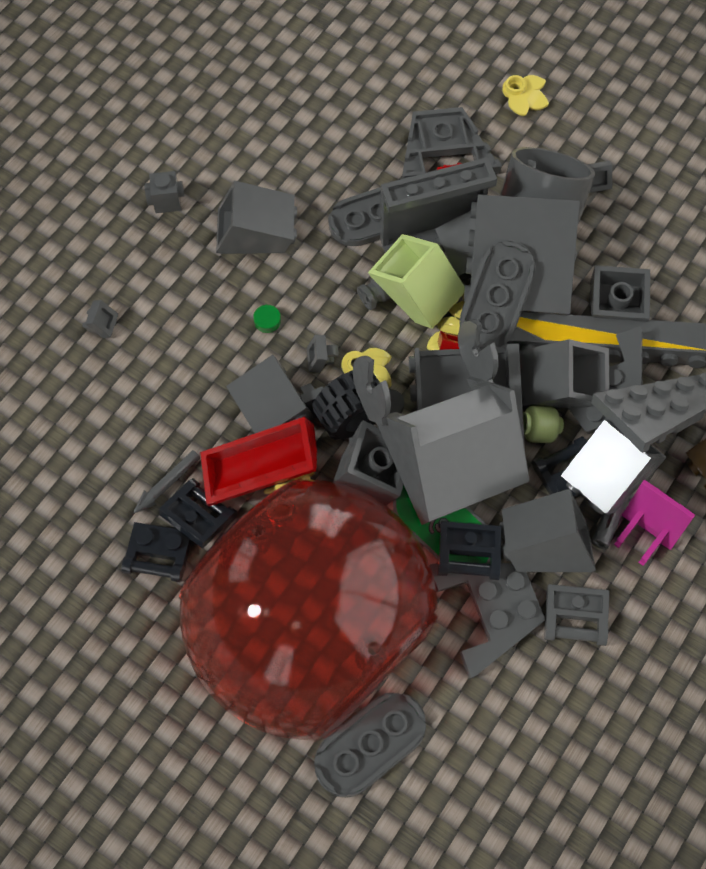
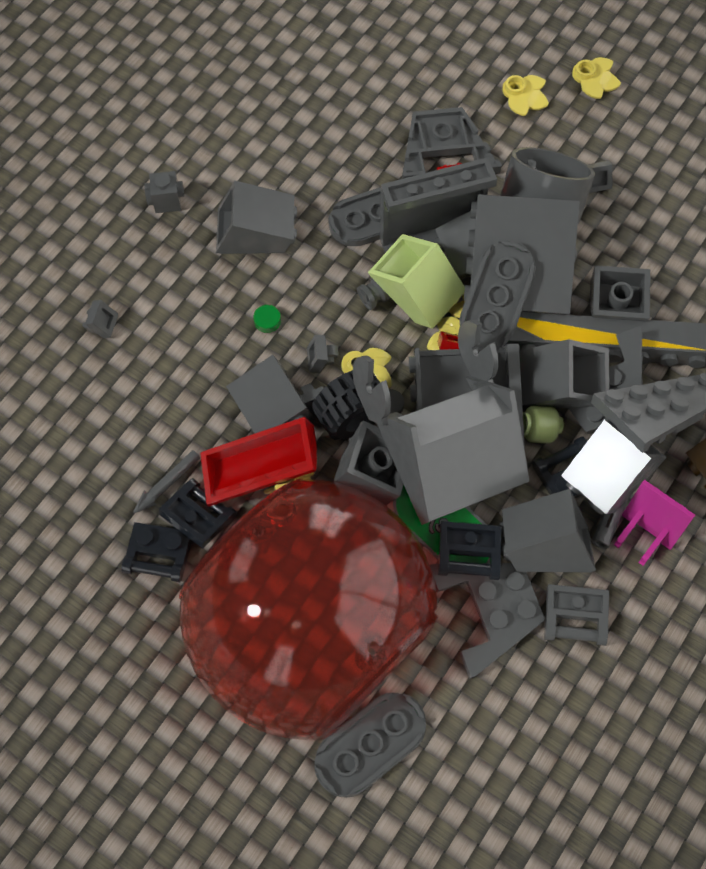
none -> light yellow plate [572,57,621,99]

